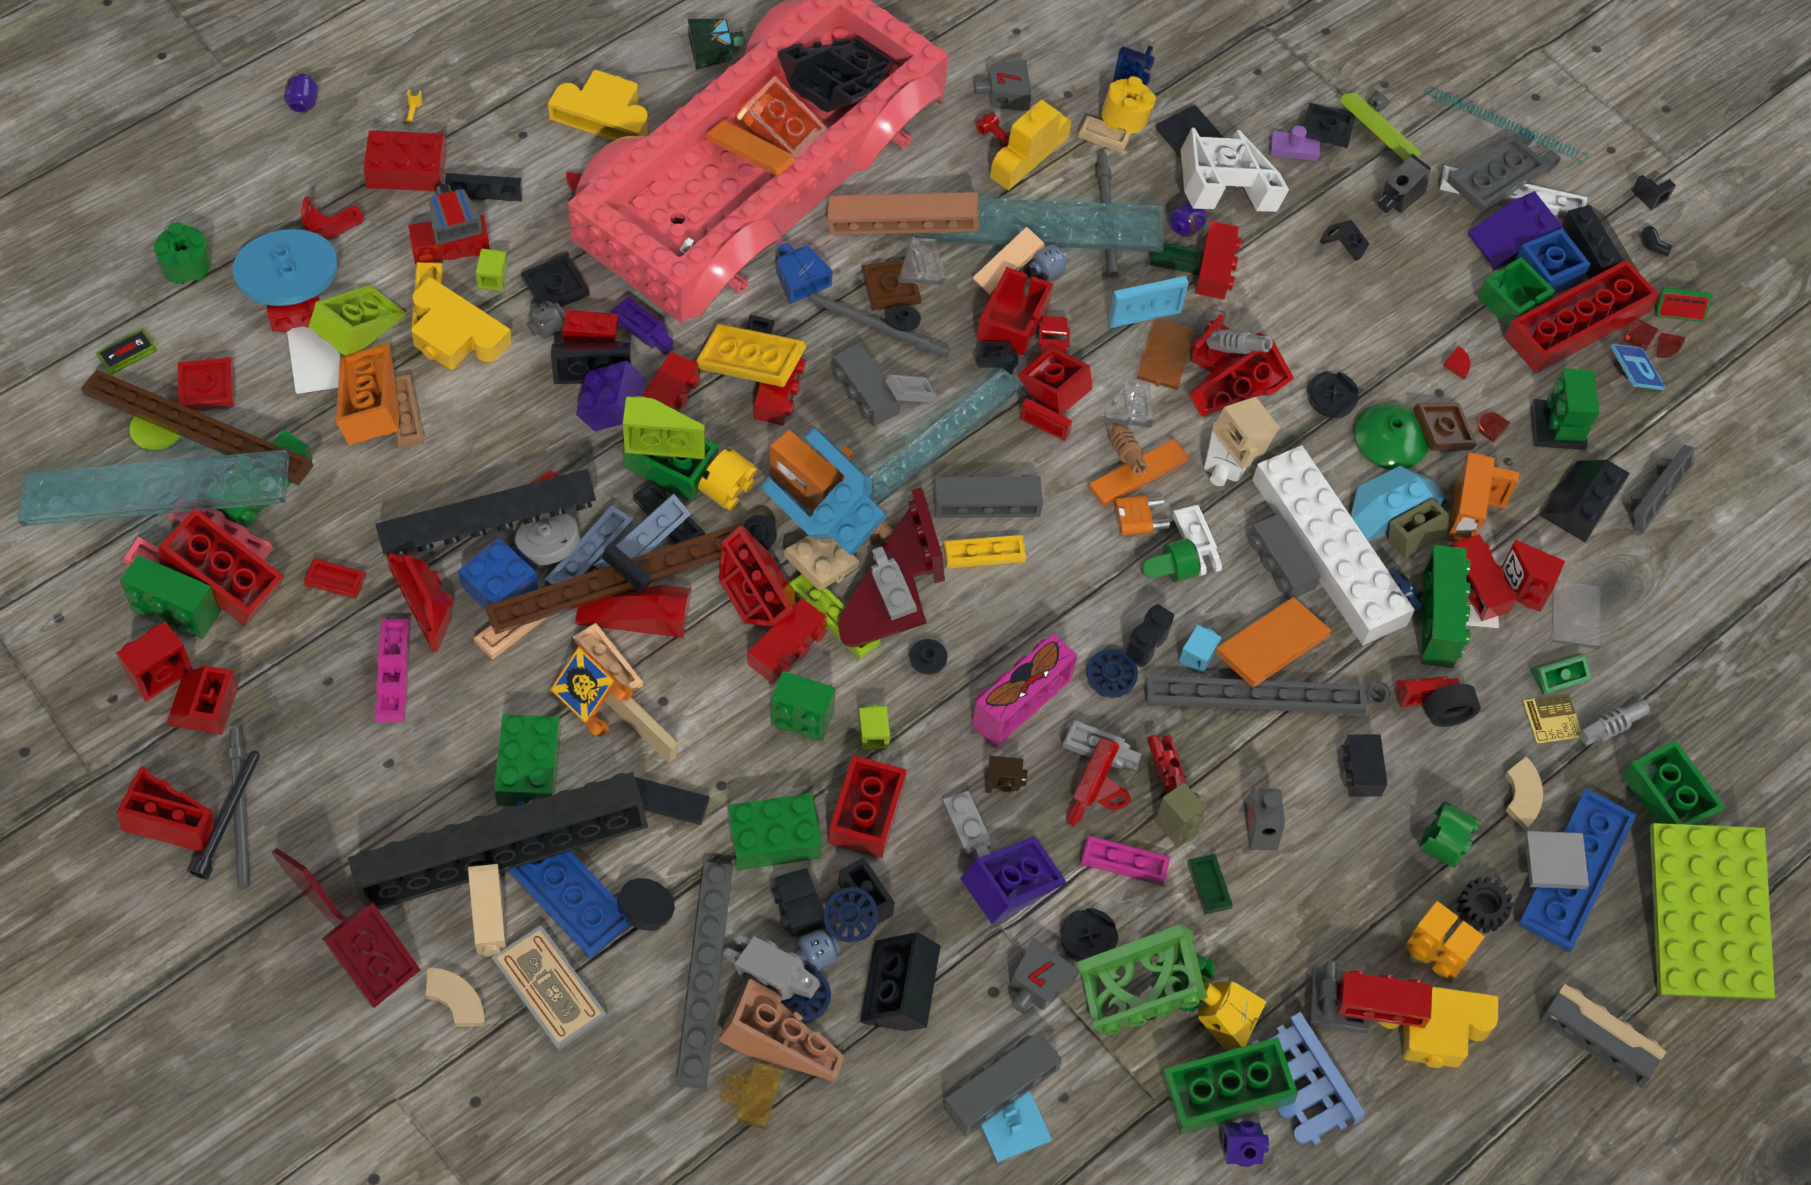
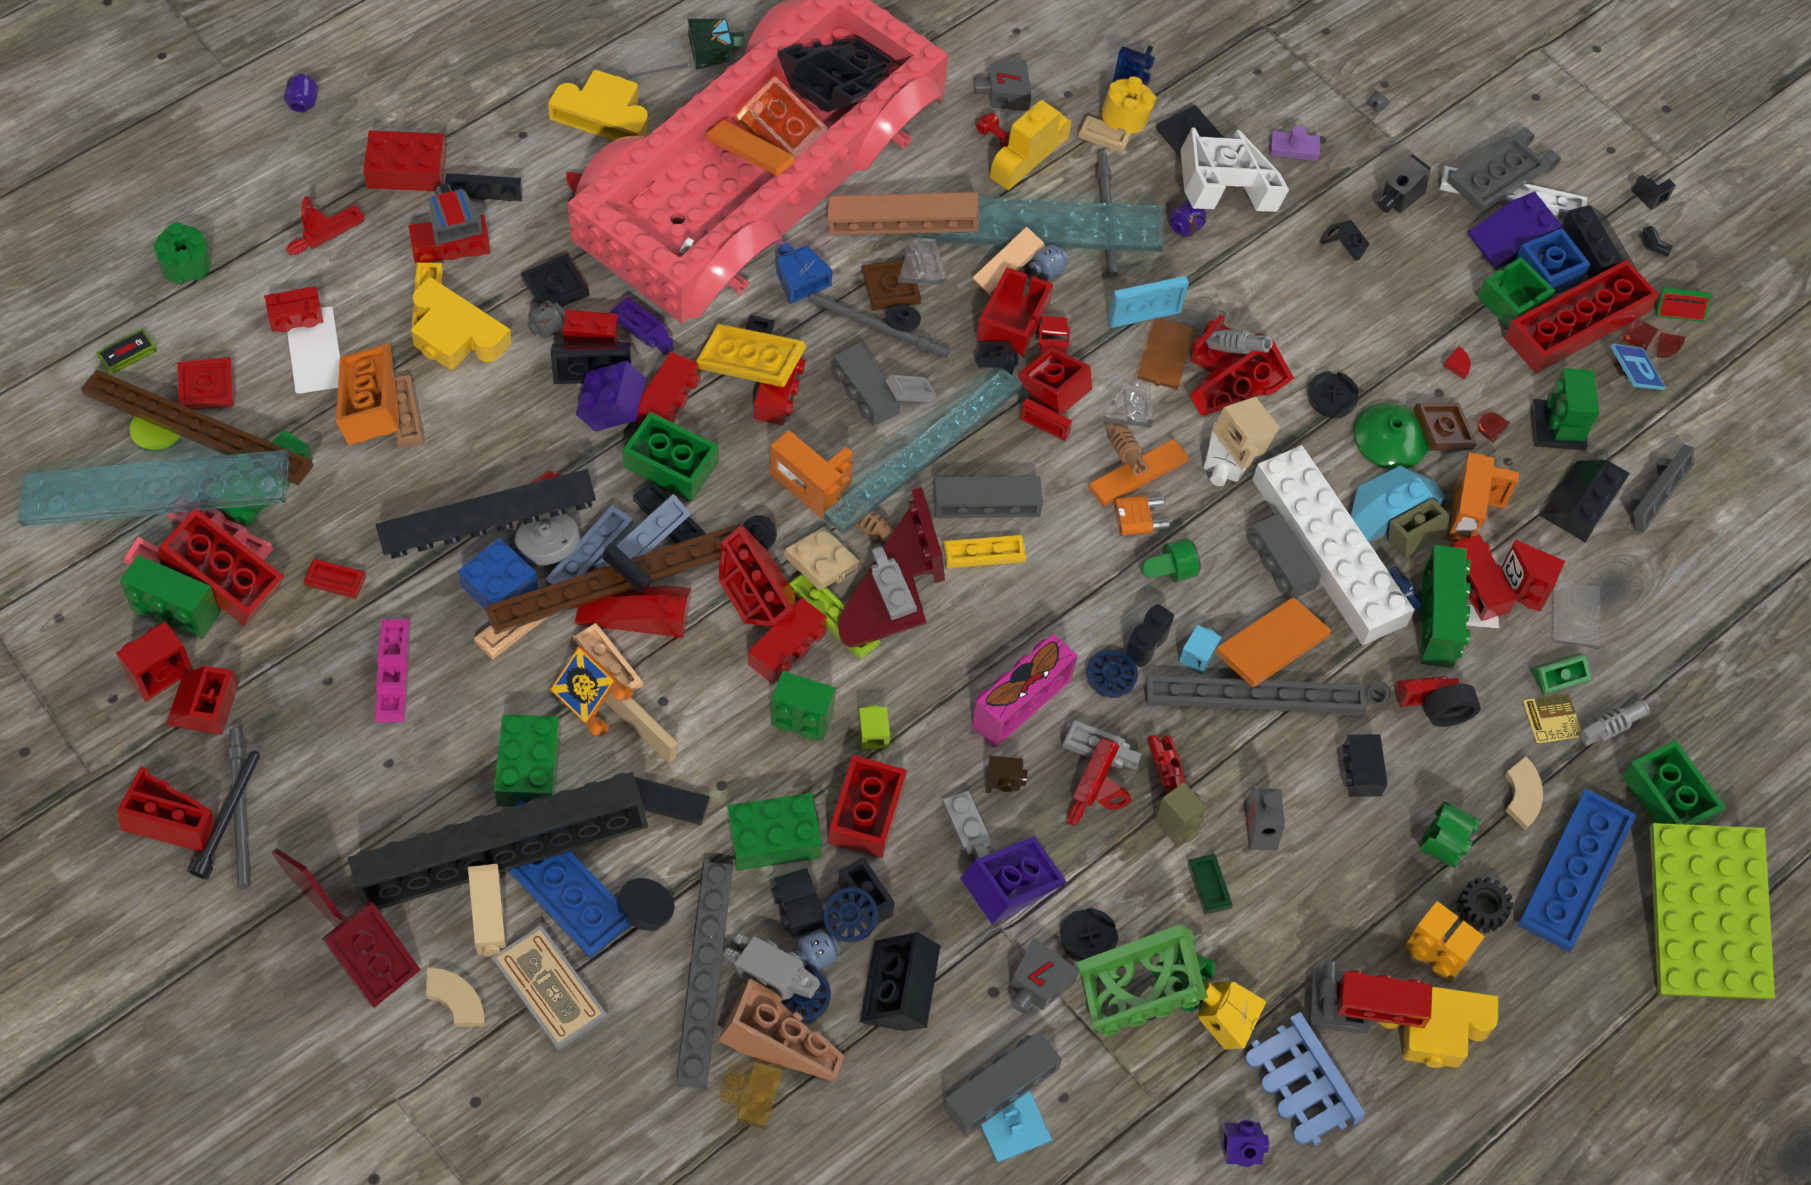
dark azure plate [232,229,338,306] -> none
lime slope [309,285,406,356] -> none
red wedge [385,552,453,653] -> none
yellow hand [406,89,423,123] -> none
lime brick [476,249,508,291] -> none
lime slope [623,396,705,459] -> none
yellow brick [698,447,758,511] -> none
dark azure plate [759,426,888,555] -> none
black piece [909,639,948,675] -> none
dark pink tile [1081,835,1170,886] -> none
dark green tile [1150,241,1203,275] -> none
green brick [1162,1037,1298,1135] -> none
white hinge [1172,505,1222,576] -> none
red brick [1195,221,1242,300] -> none
black tile [1303,103,1355,148] -> none
lime tile [1339,93,1422,161] -> none
teal piece [1425,88,1587,161] -> none
light grey tile [1525,831,1589,889] -> none
dark grey piece [1540,984,1667,1088] -> none

